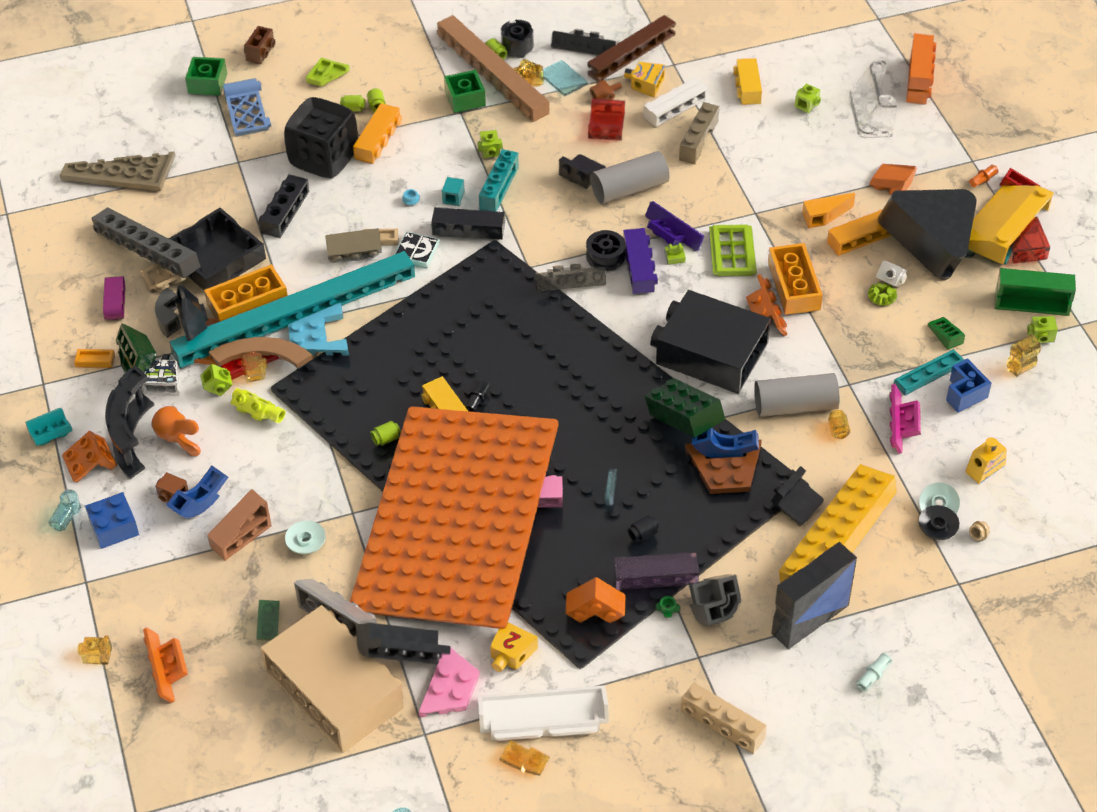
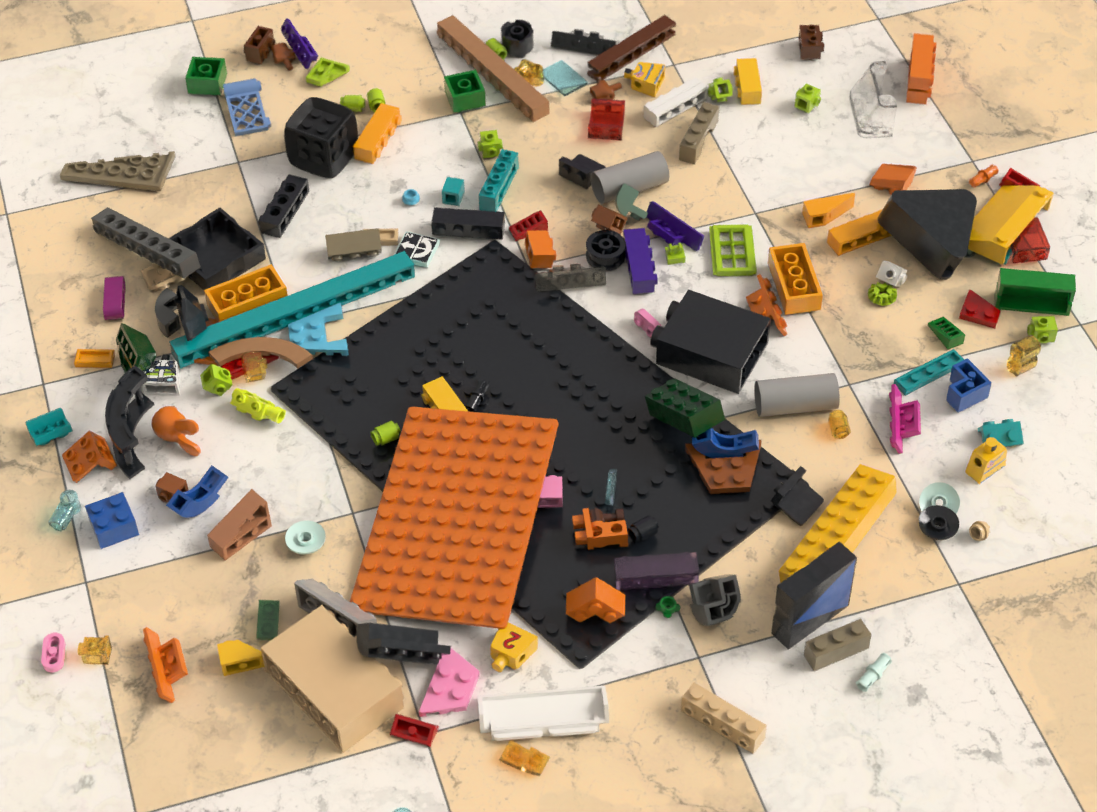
none -> bright pink plate [41,633,66,672]
none -> yellow slope [217,639,265,676]
none -> dark orange piece [271,43,296,71]
none -> dark purple bracket [281,18,318,69]
none -> red slope [390,714,439,747]
none -> red slope [508,210,548,241]
none -> orange brick [524,231,556,268]
none -> orange hips [572,508,628,550]
none -> dark orange brick [591,204,628,234]
none -> sand green brick [615,183,648,221]
none -> bright pink plate [634,308,661,337]
none -> lime brick [708,77,733,103]
none -> reddish brown brick [798,24,824,59]
none -> dark tan brick [804,619,872,671]
none -> red wing [959,290,1001,328]
none -> teal bracket [978,419,1024,447]

